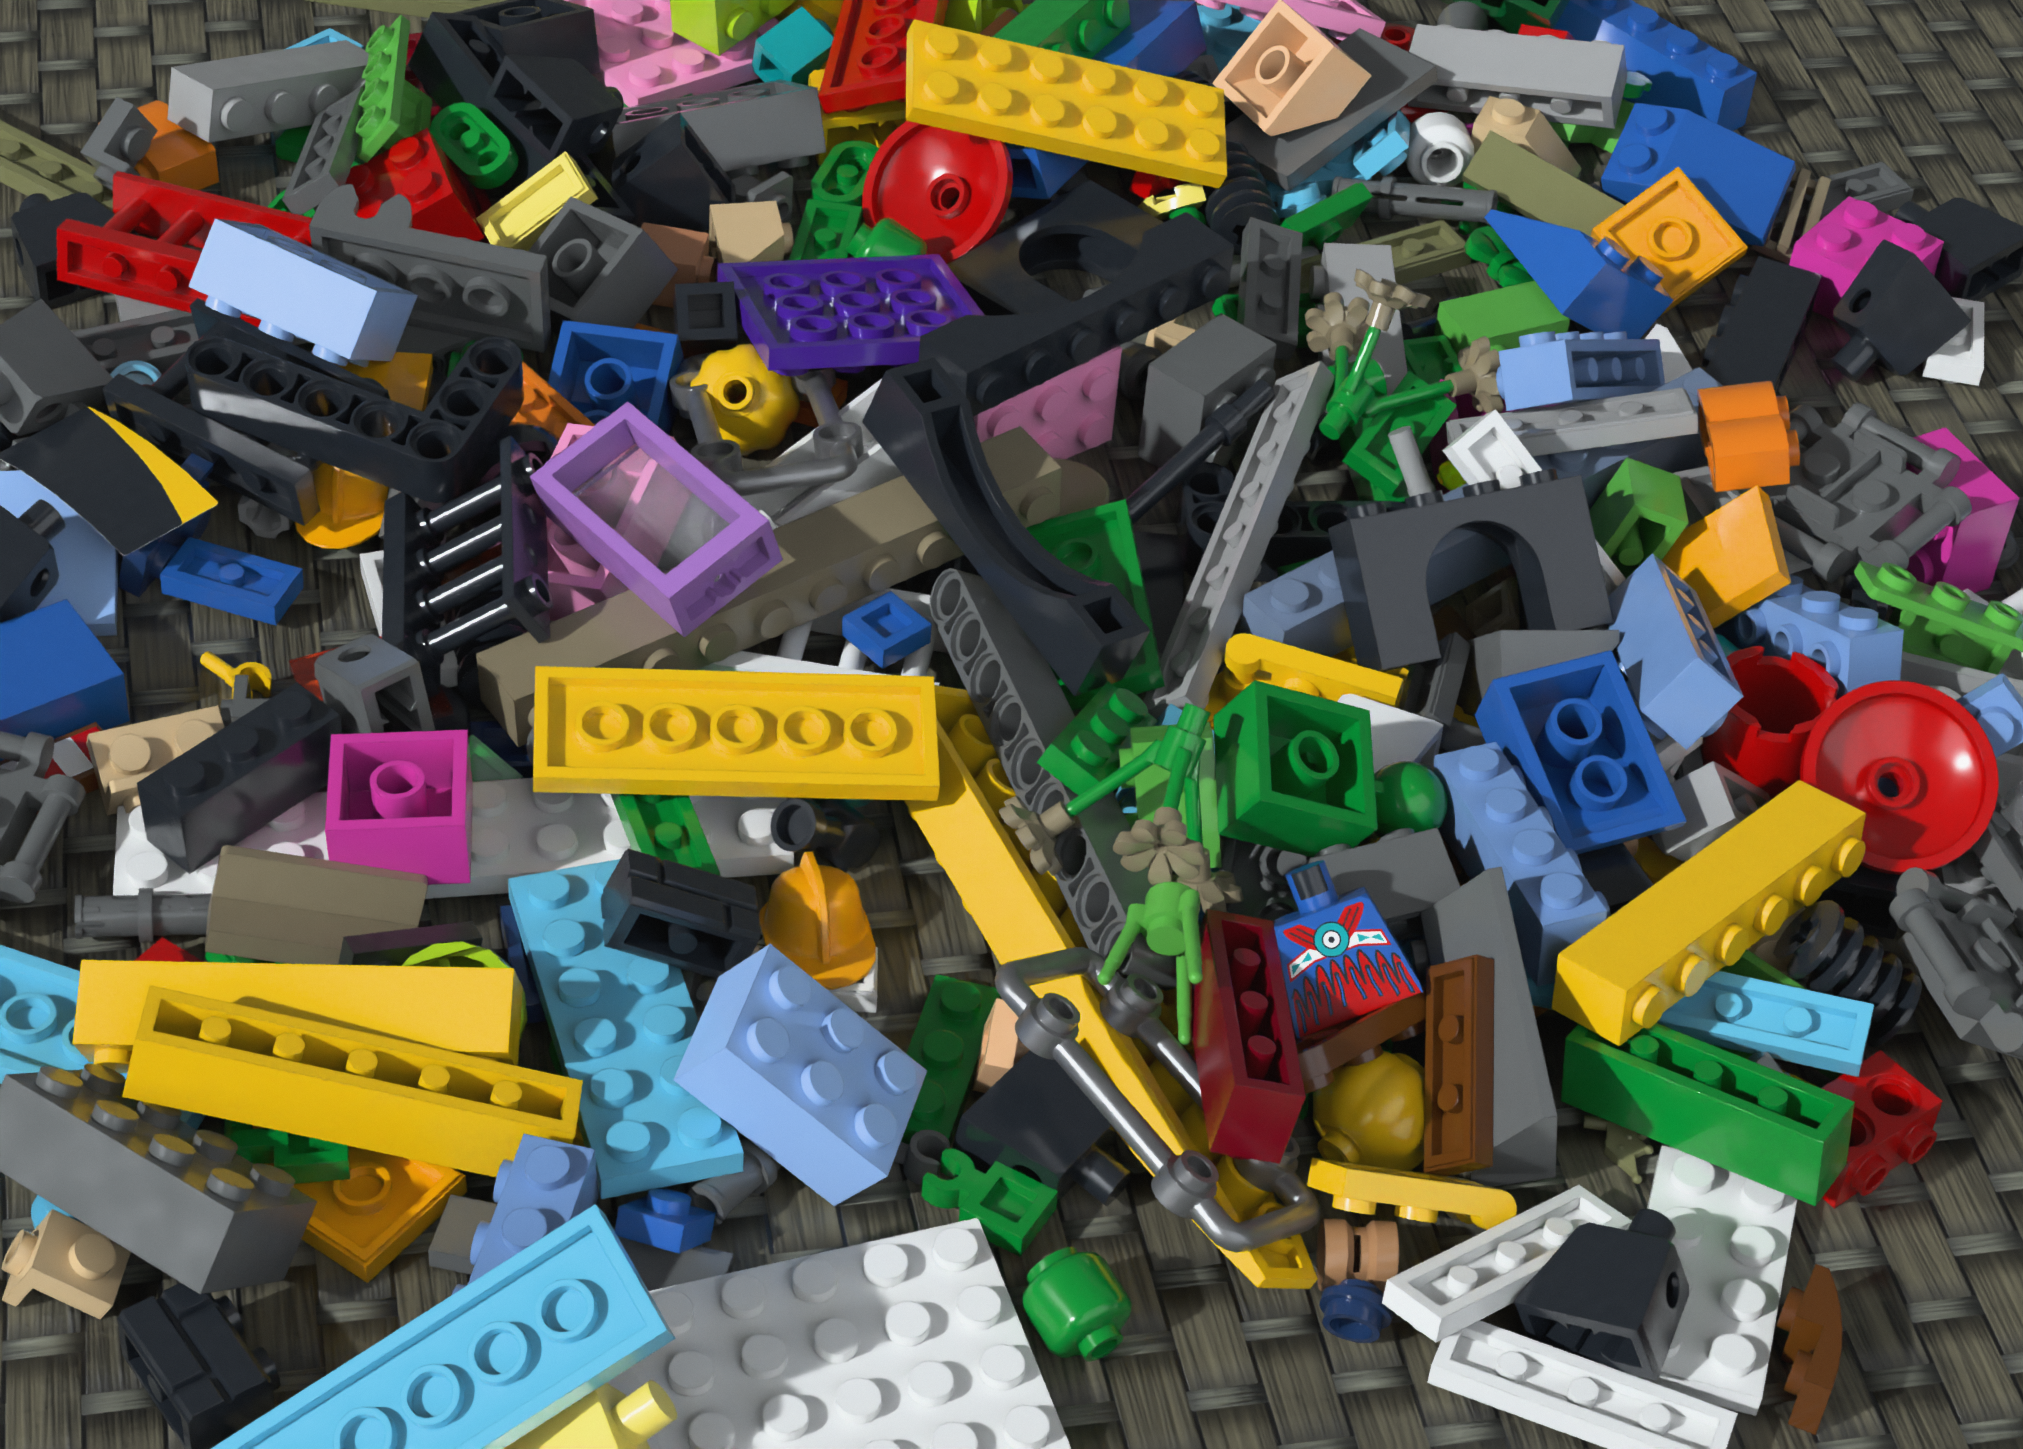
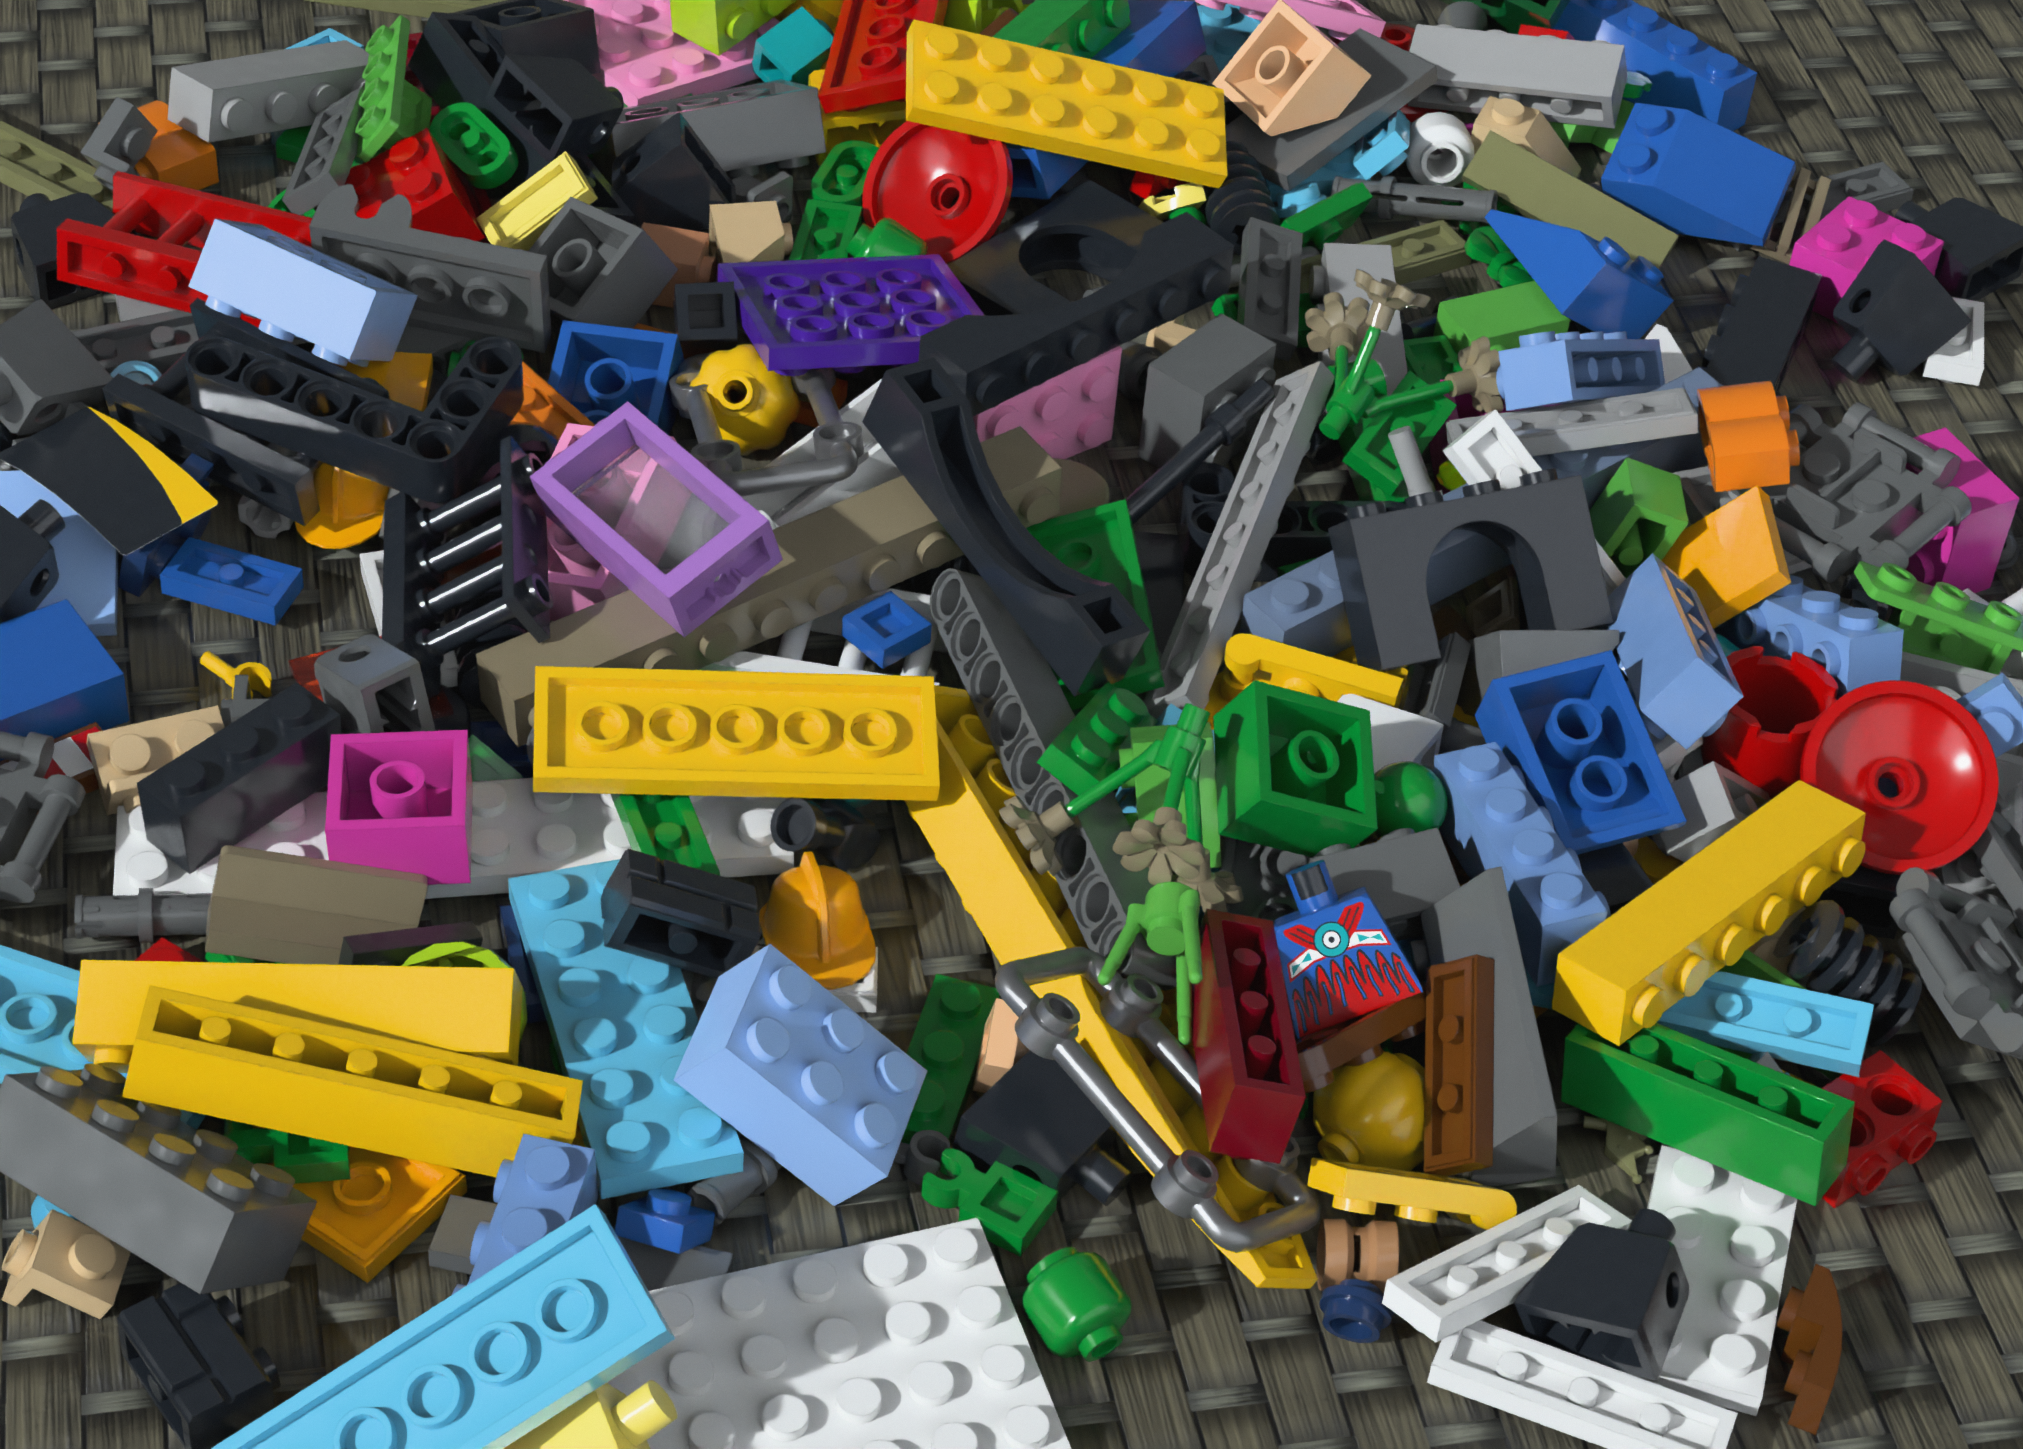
light orange tile [1591,167,1748,317] -> none

